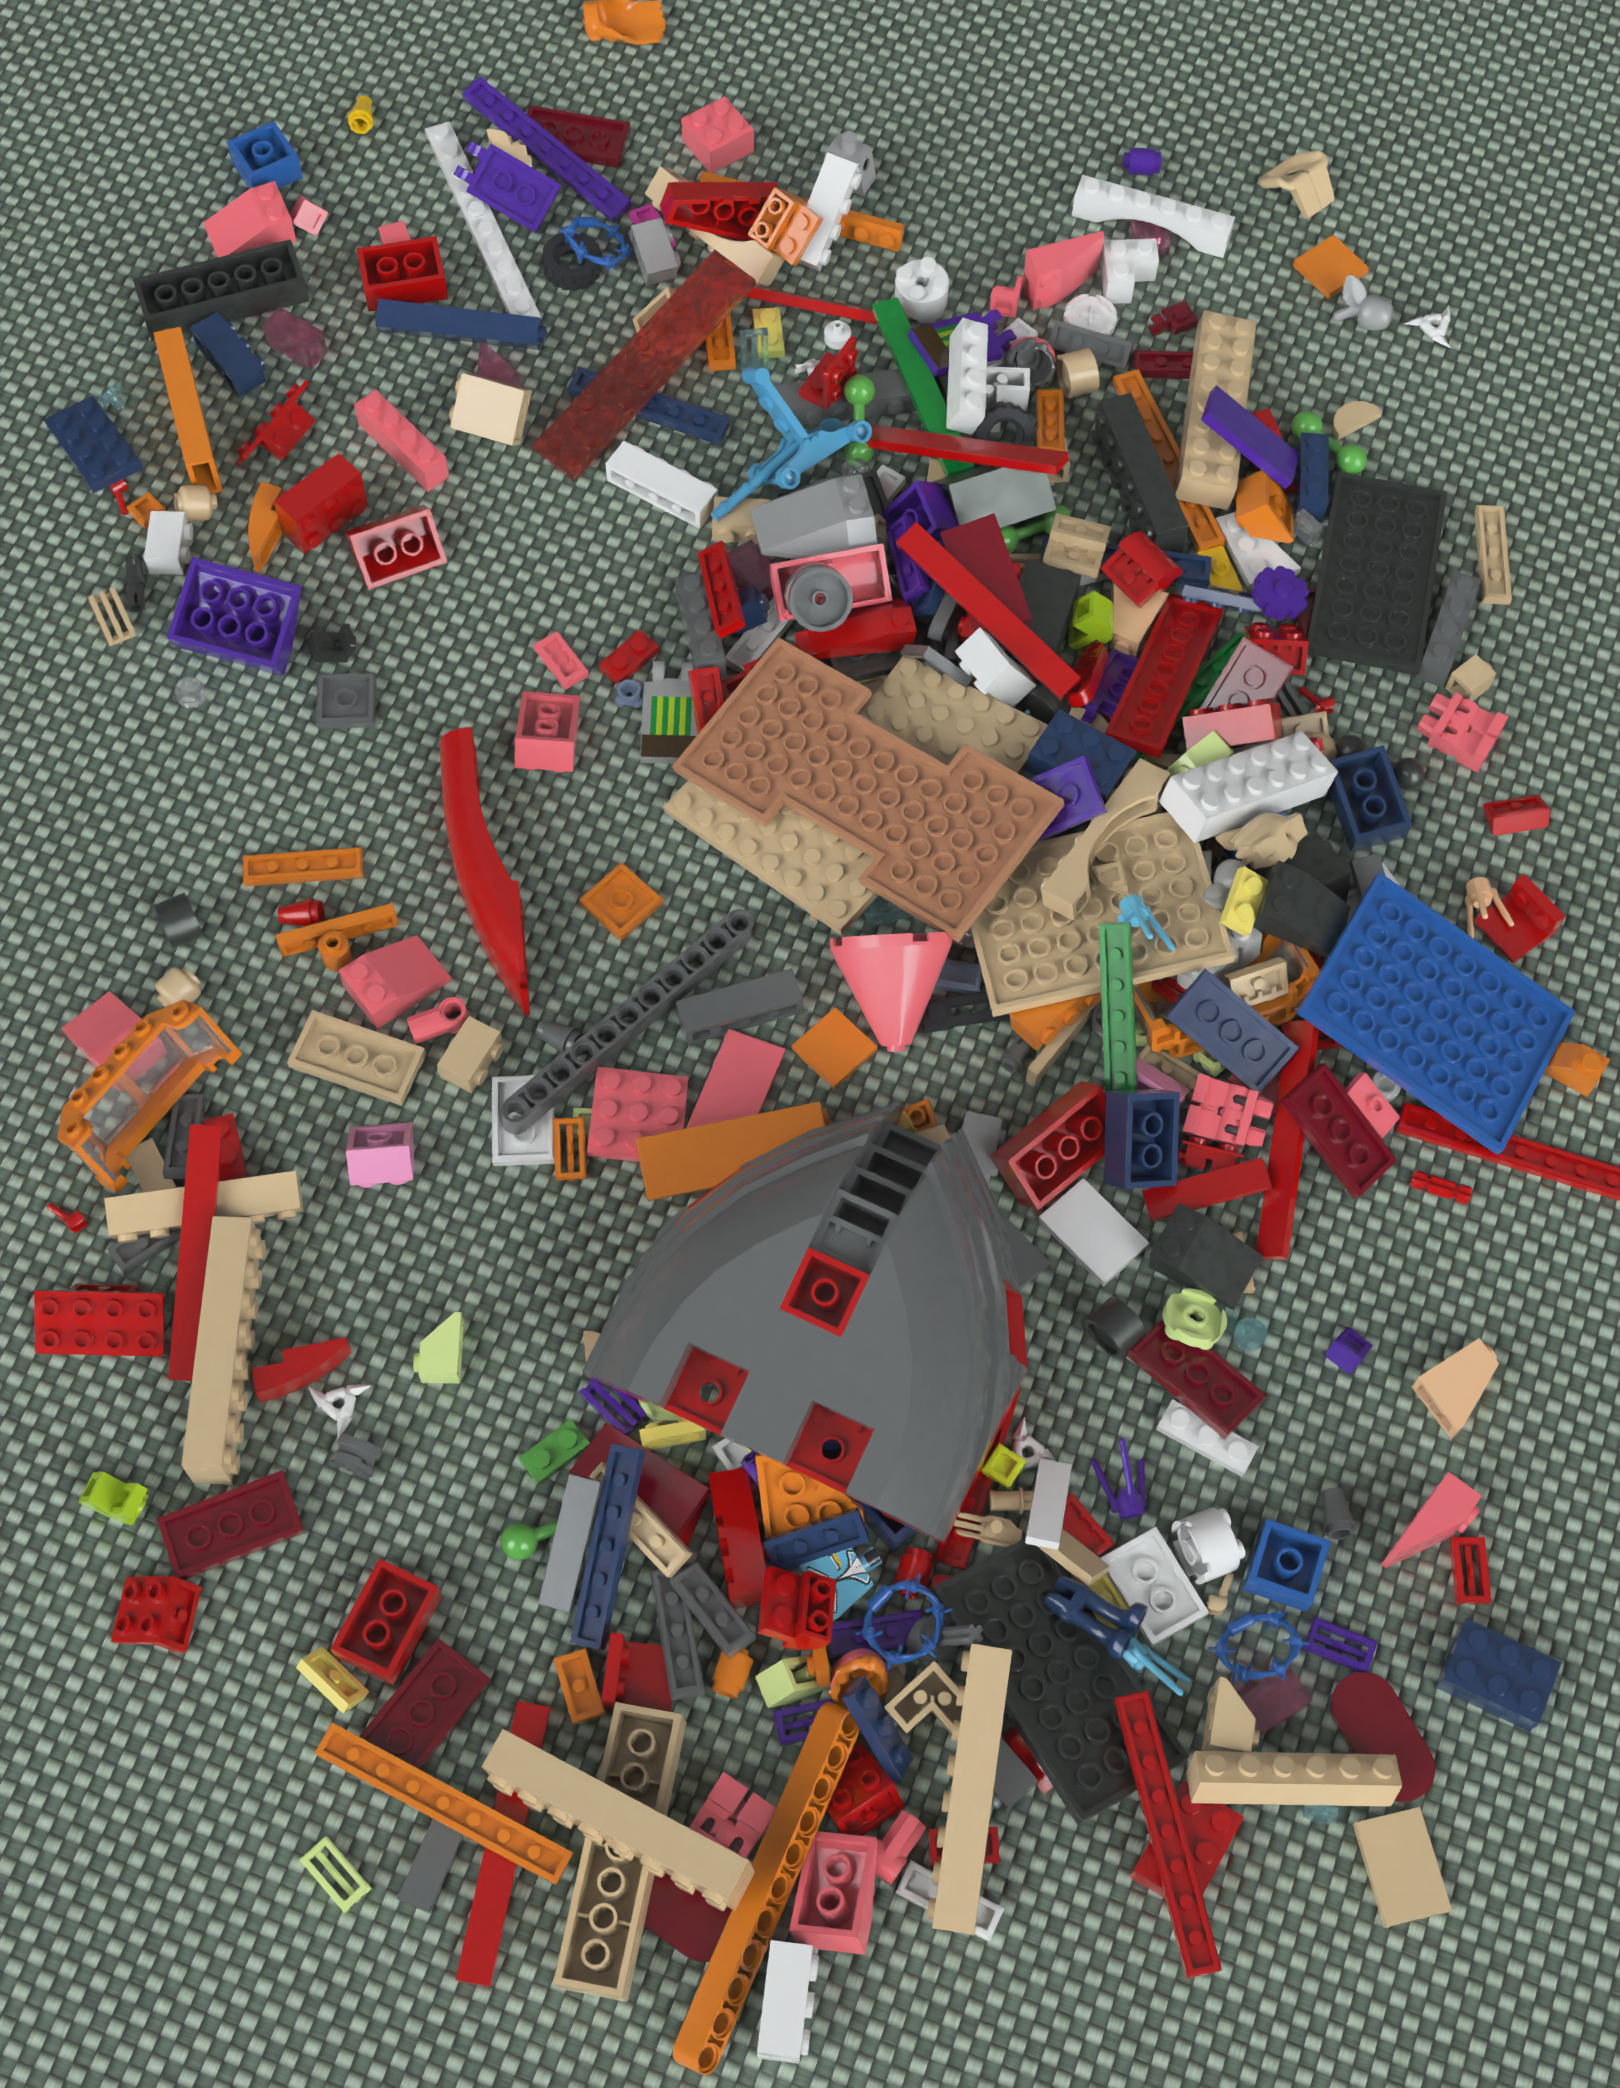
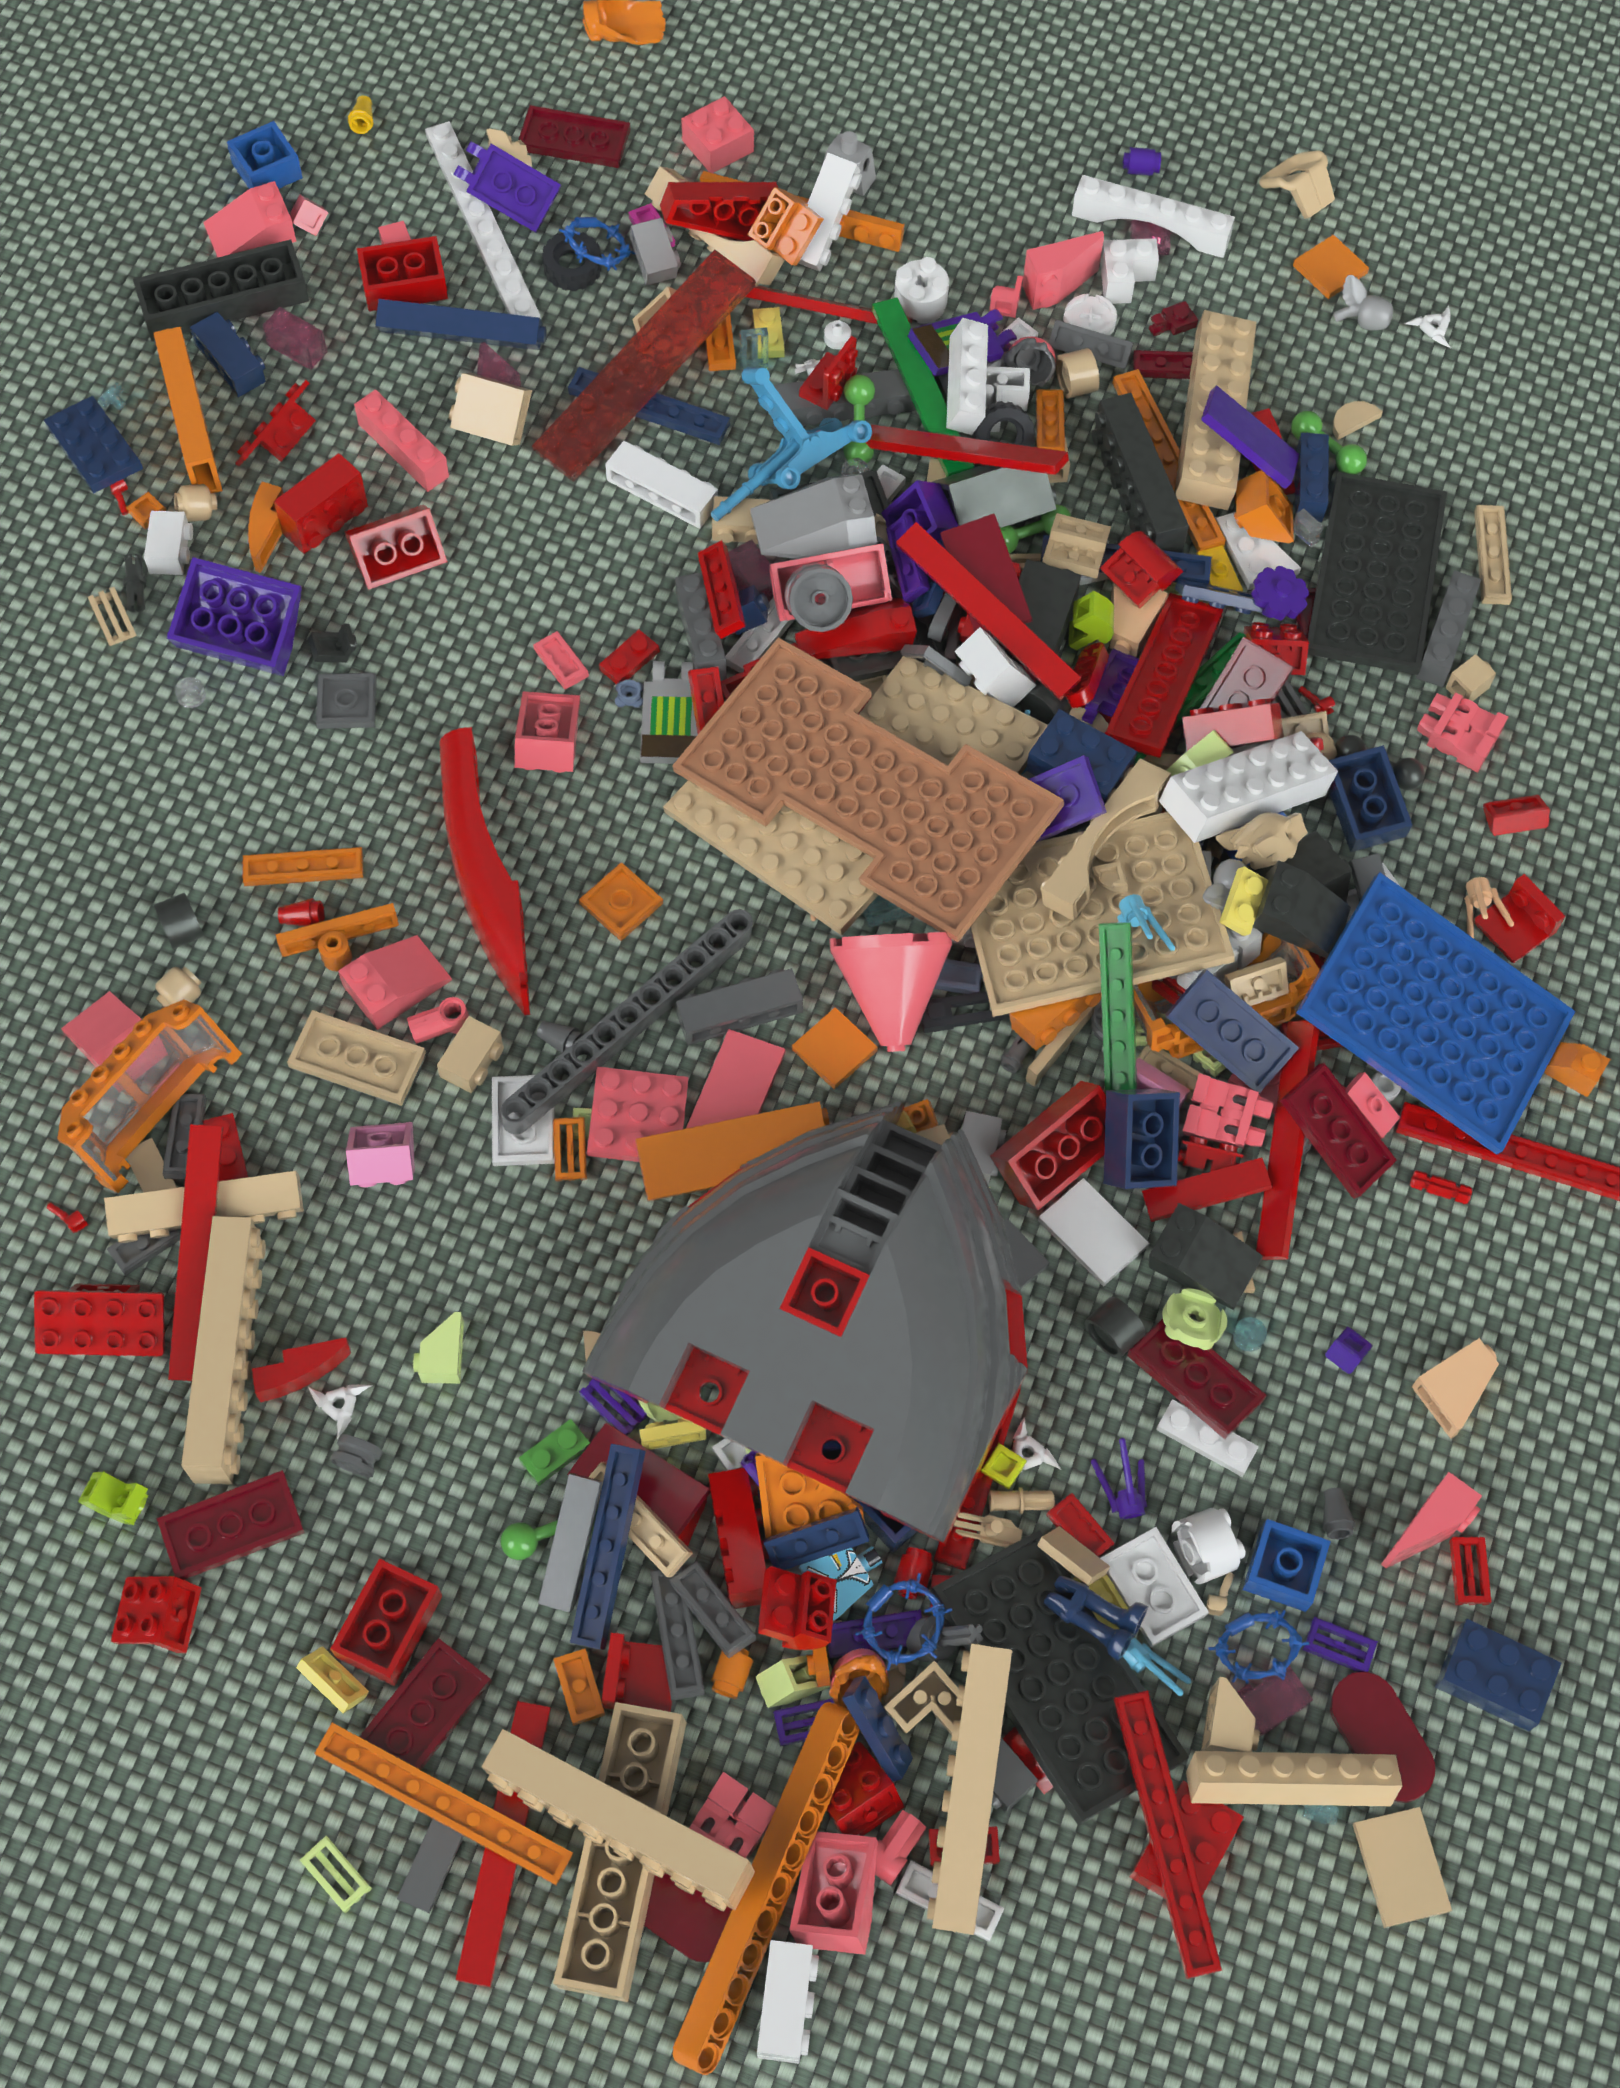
dark purple plate [462,76,632,223] -> none
white tile [1025,1458,1072,1550] -> none

